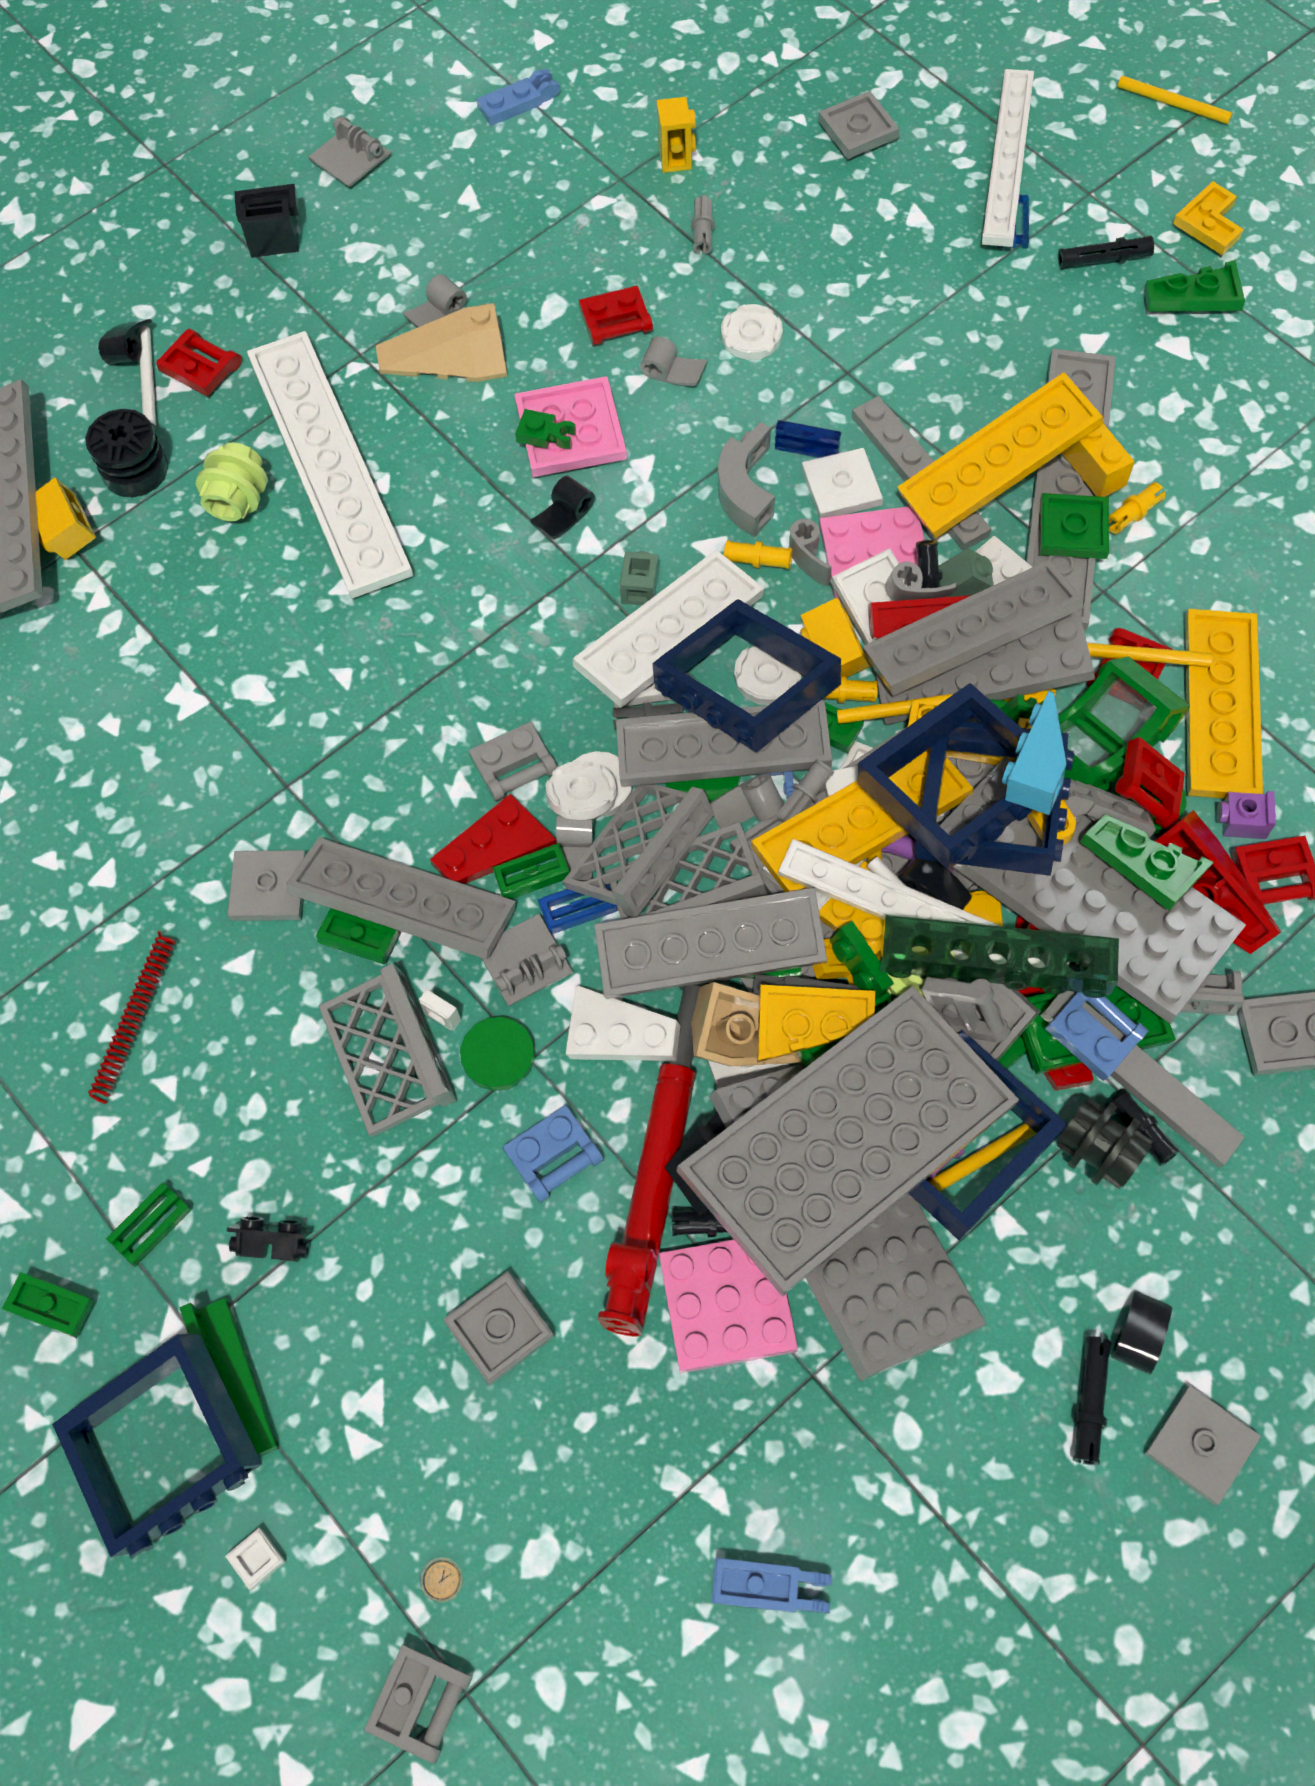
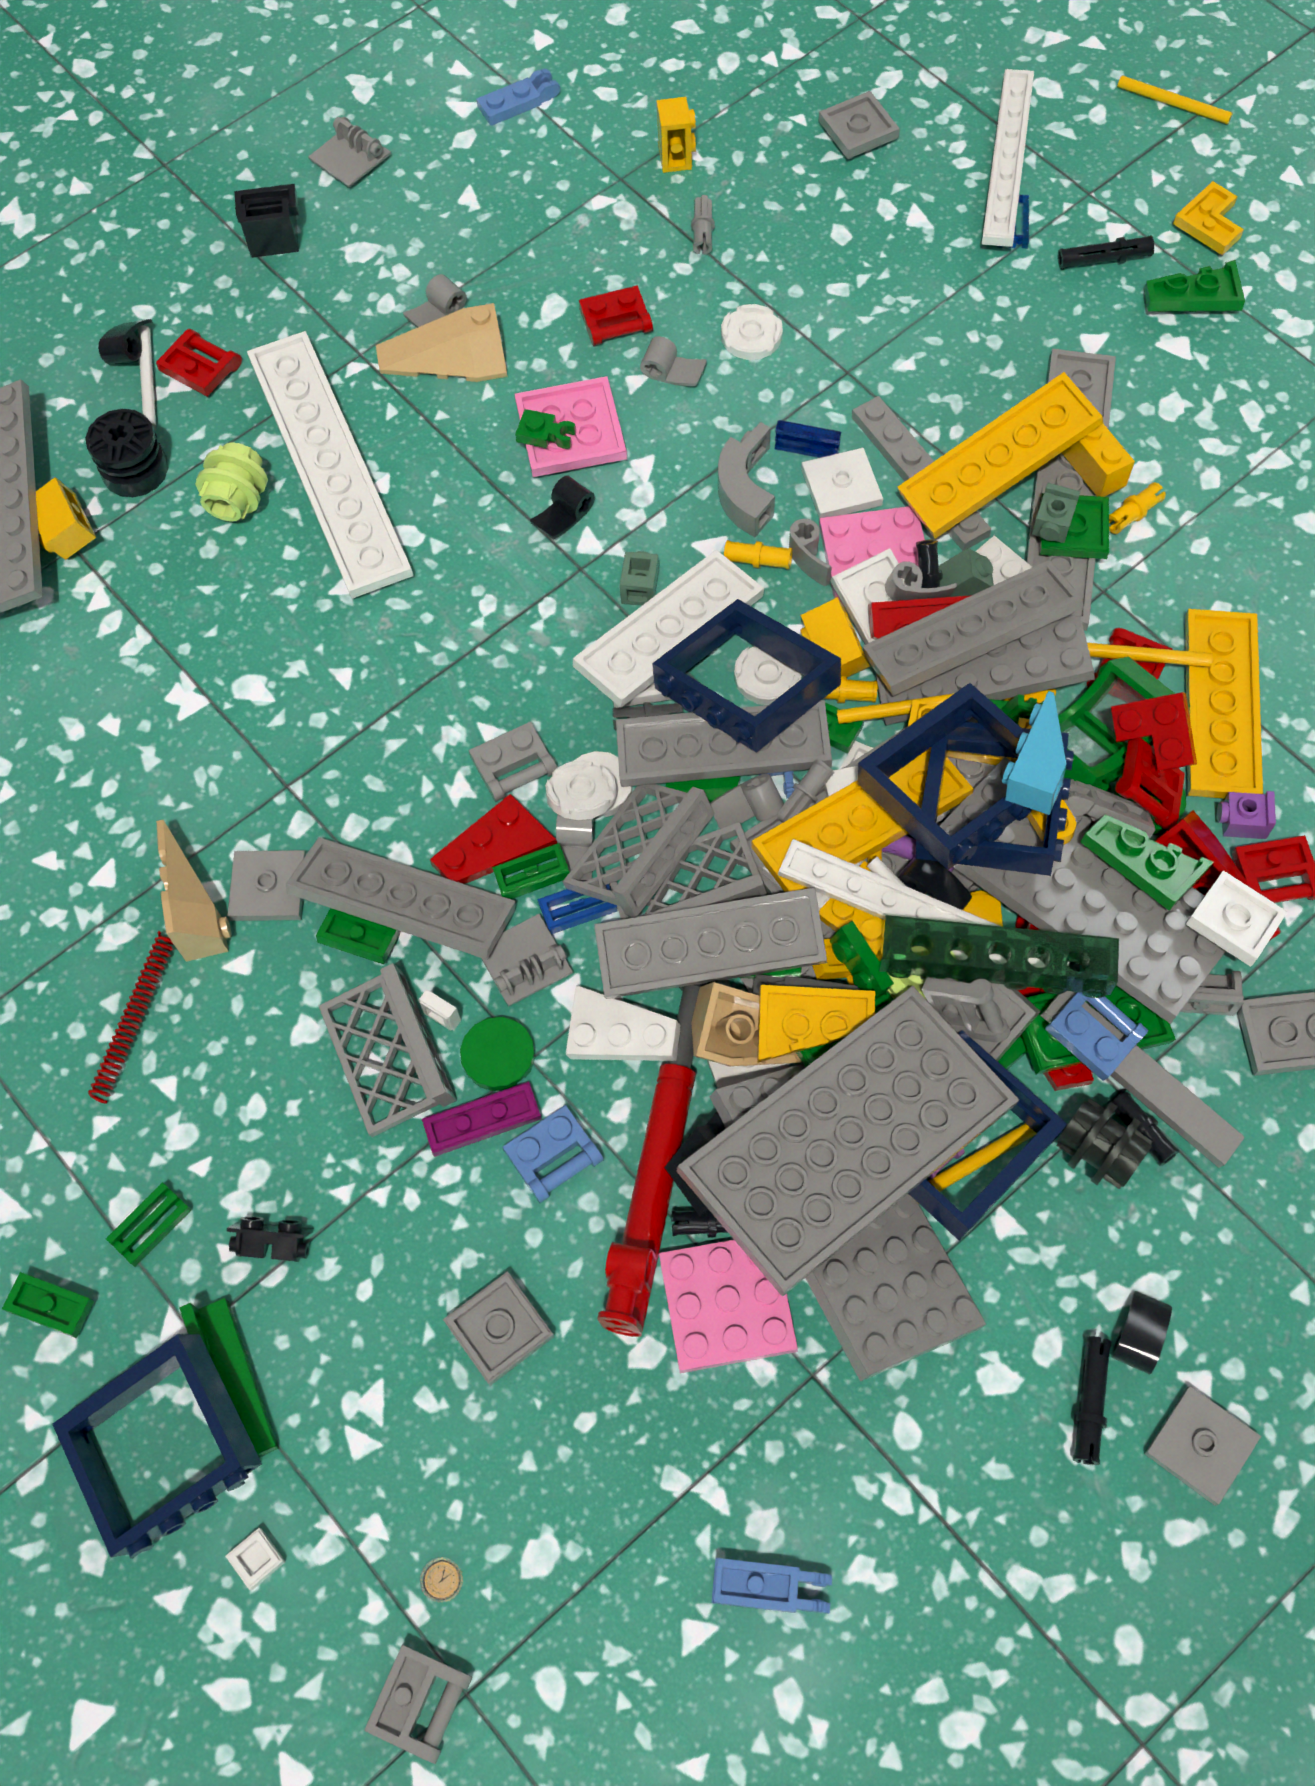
none -> tan wedge [156,820,232,962]
none -> magenta tile [422,1082,542,1157]
none -> sand green brick [1032,483,1081,543]
none -> red plate [1111,692,1197,771]
none -> white plate [1186,871,1287,967]

